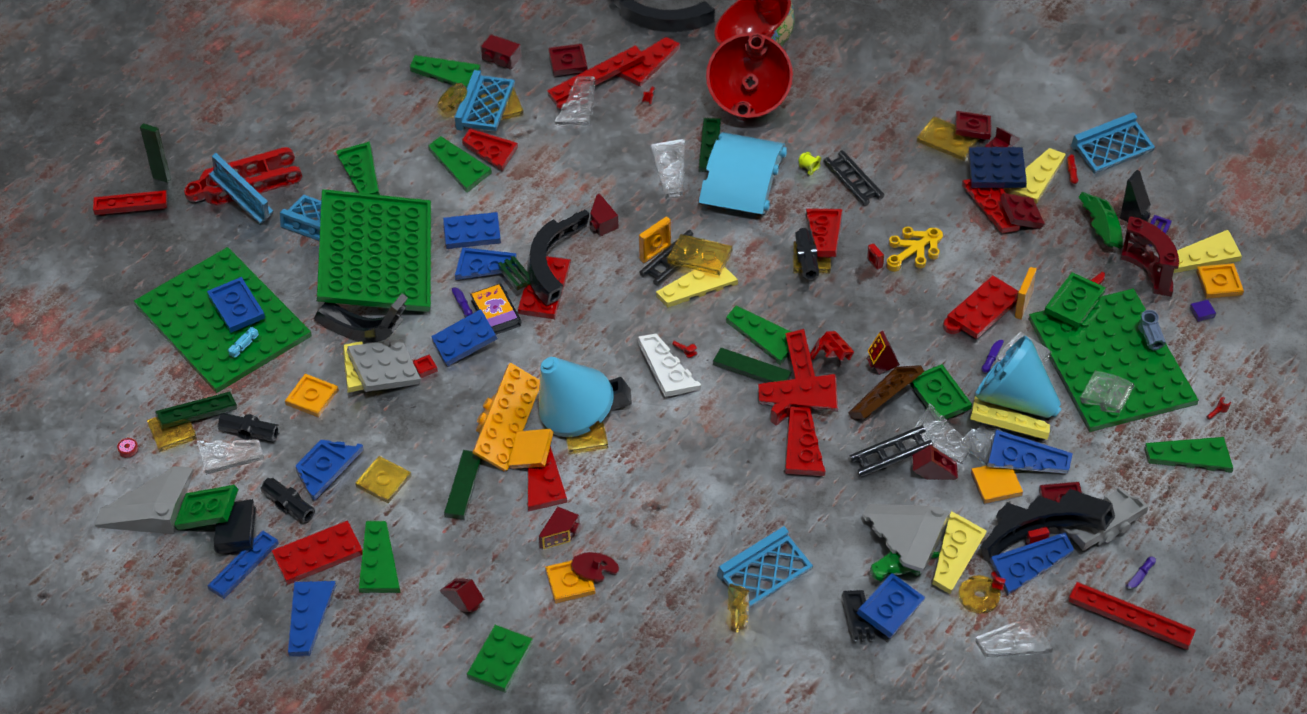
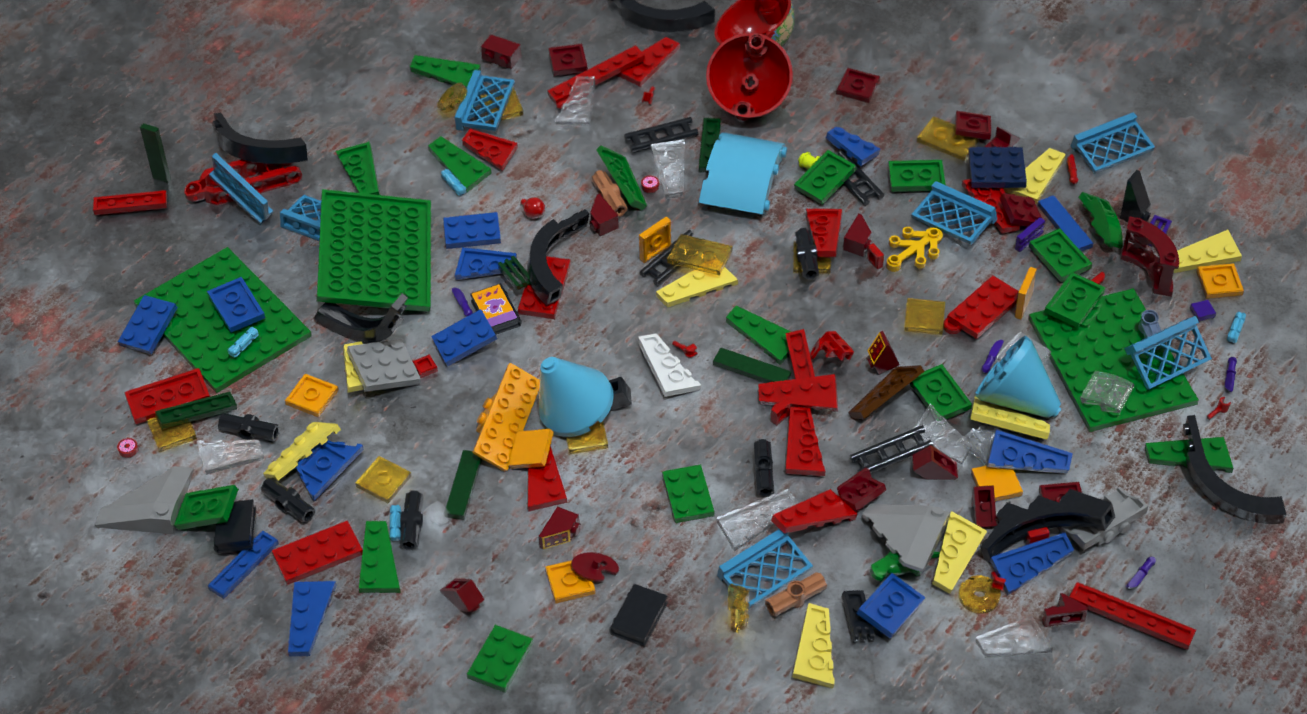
none -> blue plate [118,295,178,355]
none -> red plate [124,368,210,424]
none -> black arch [212,112,308,164]
none -> light yellow wing [263,422,341,481]
none -> medium azure axle [390,505,401,541]
none -> black piece [400,490,424,550]
none -> clear piece [425,501,449,527]
none -> medium azure axle [441,169,466,196]
none -> red piece [520,197,545,219]
none -> nougat piece [592,170,627,217]
none -> green wing [596,145,647,210]
none -> black piece [609,584,668,647]
none -> black bar [624,117,699,152]
none -> tile [641,176,659,193]
none -> green plate [662,464,715,523]
none -> clear wing [717,489,798,551]
none -> black piece [754,439,774,497]
none -> nougat piece [765,572,827,616]
none -> red wing [771,489,857,533]
none -> light yellow wing [792,603,835,689]
none -> green plate [794,150,856,205]
none -> blue wing [826,127,880,166]
none -> dark red tile [836,68,880,103]
none -> dark red bracket [837,468,886,511]
none -> dark red slope [843,213,873,257]
none -> green plate [888,160,946,192]
none -> clear yellow tile [905,298,945,334]
none -> dark azure fence [911,181,997,245]
none -> dark red slope [971,485,997,527]
none -> dark purple tile [1015,217,1045,252]
none -> green plate [1029,228,1092,282]
none -> blue tile [1038,195,1093,251]
none -> dark red slope [1042,593,1088,627]
none -> dark azure fence [1124,316,1212,390]
none -> black arch [1183,415,1287,524]
none -> dark purple piece [1225,357,1237,392]
none -> medium azure axle [1227,311,1246,343]

